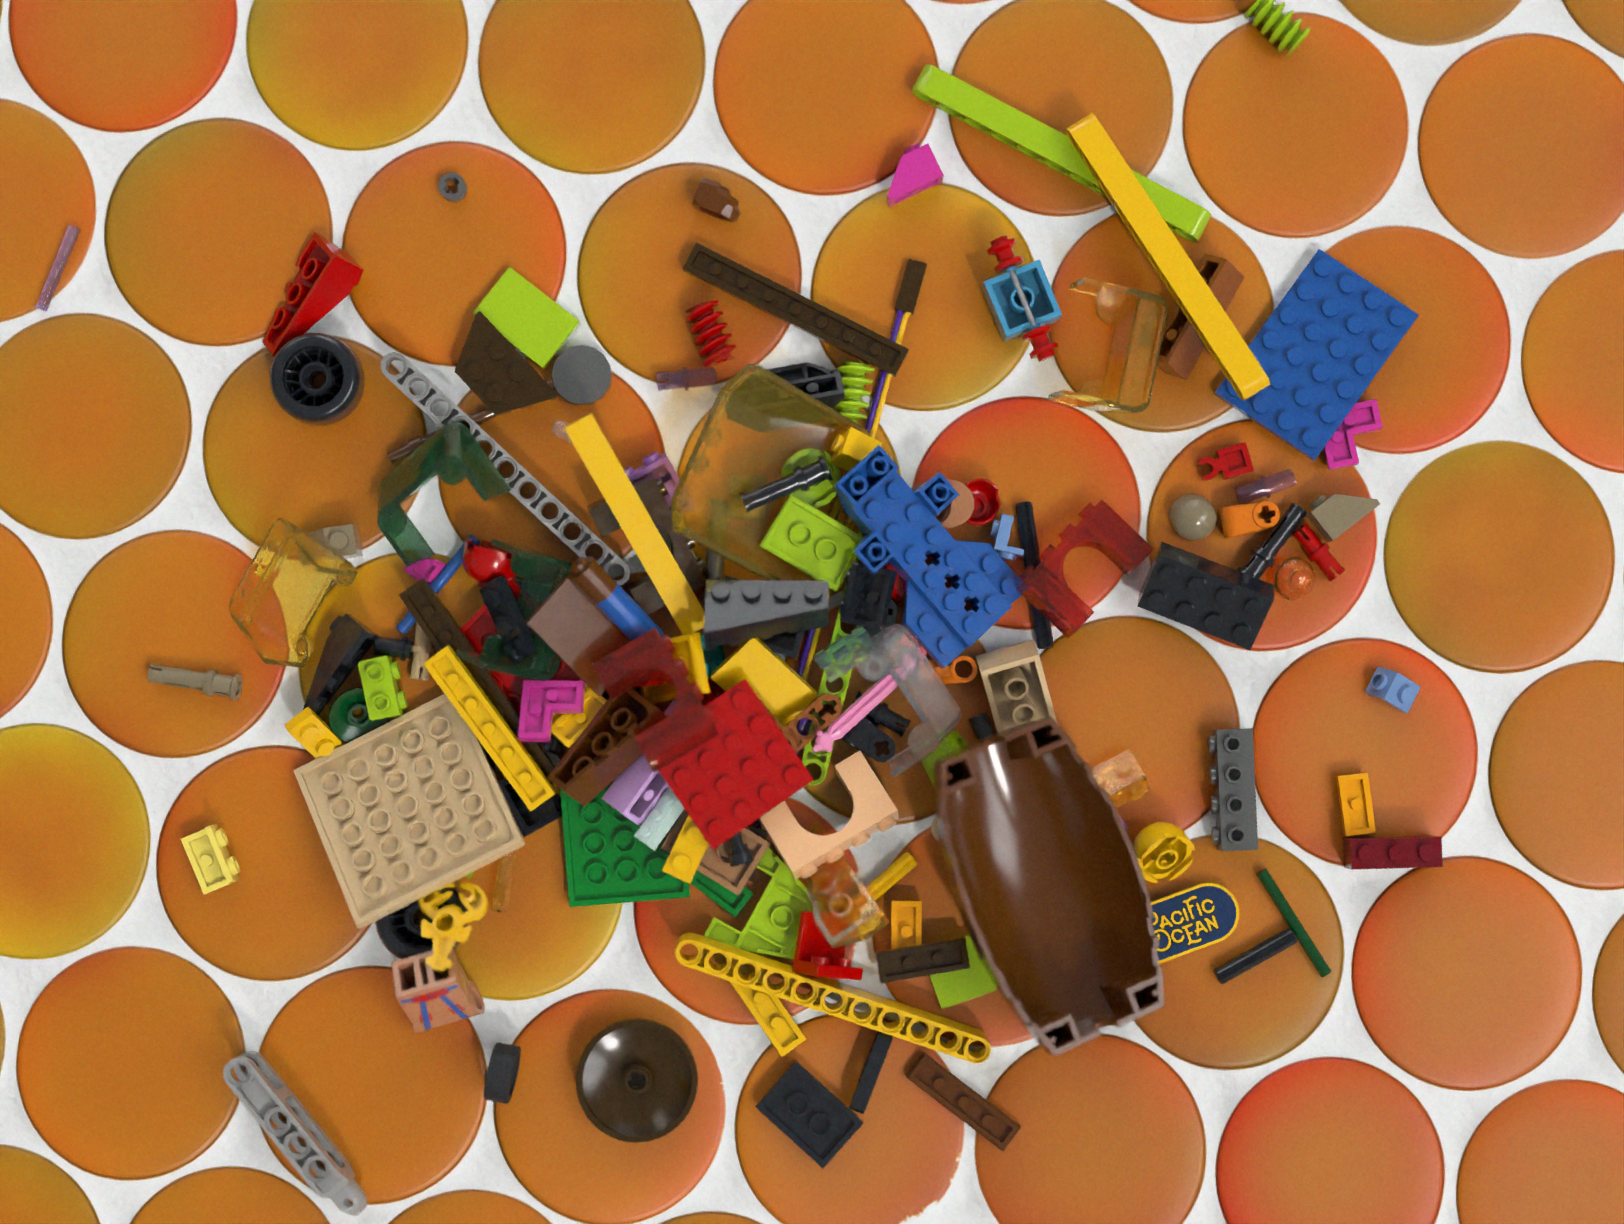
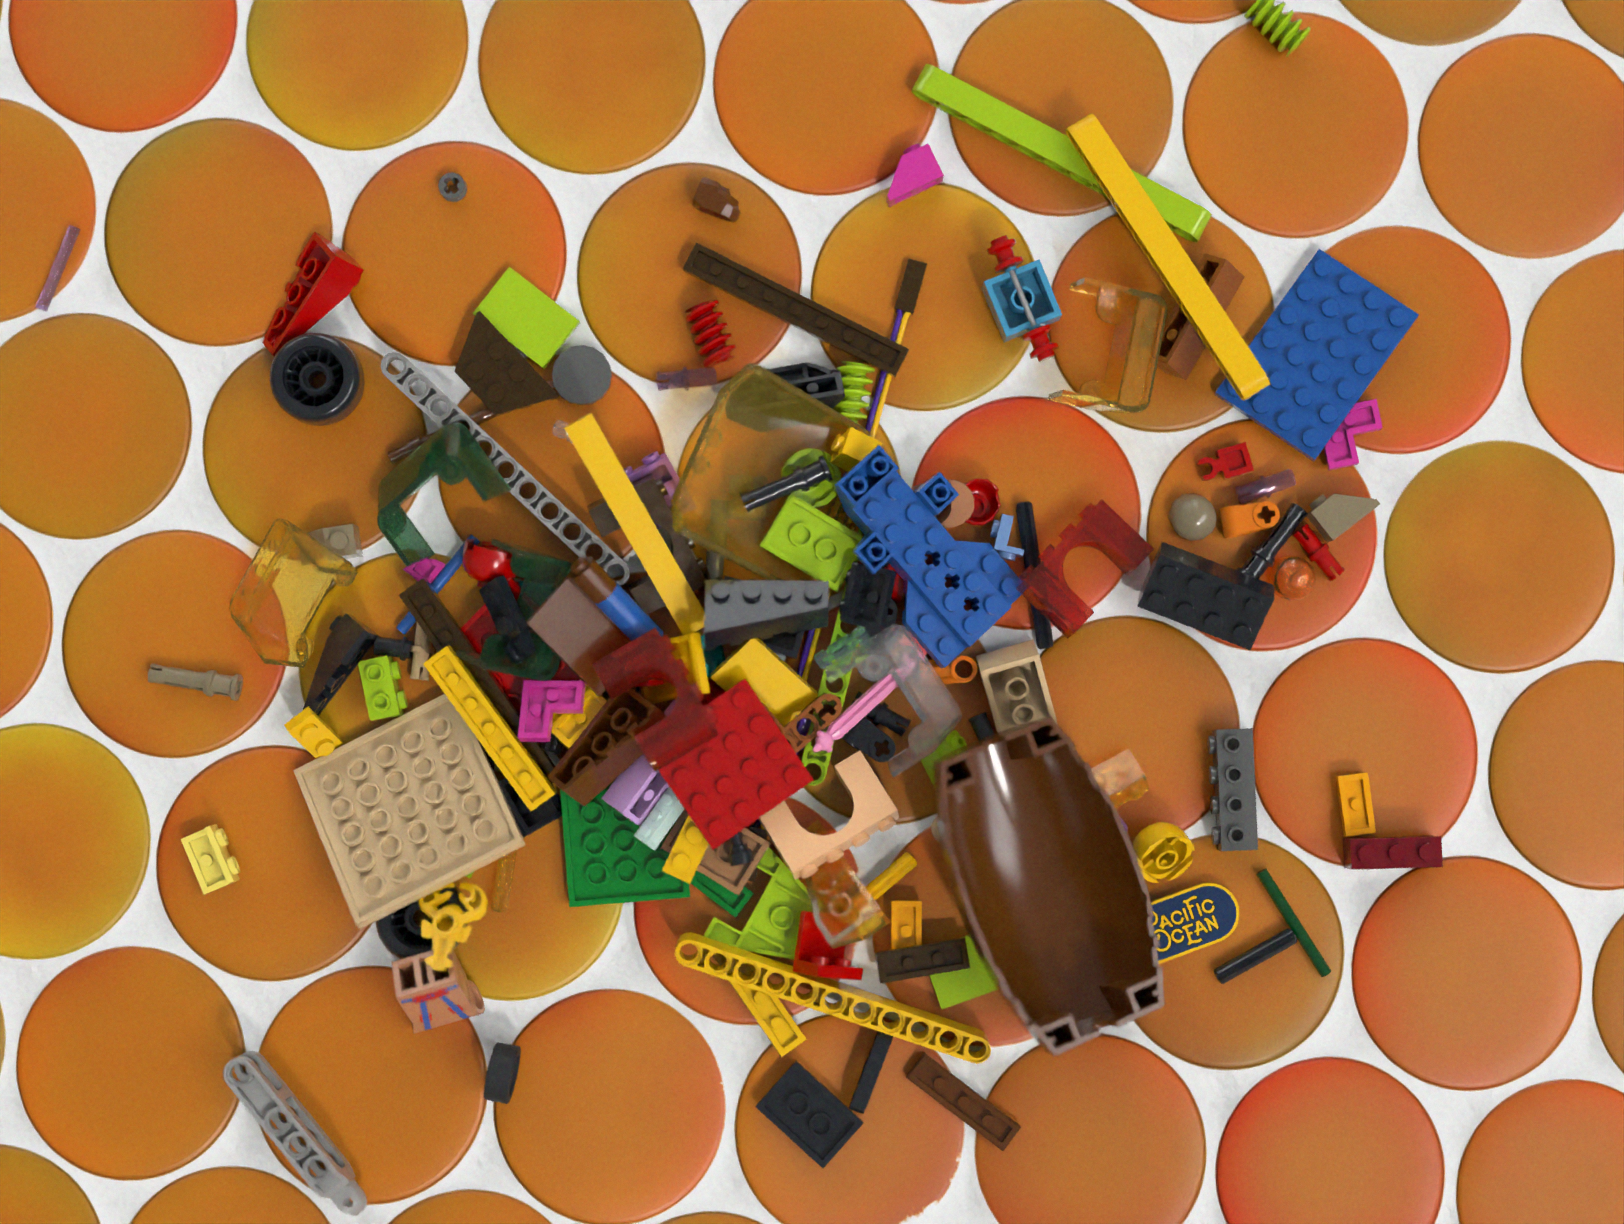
dark green dish [329,687,389,743] -> none
dark brown dish [576,1018,698,1143] -> none
medium blue bracket [1365,667,1421,714] -> none

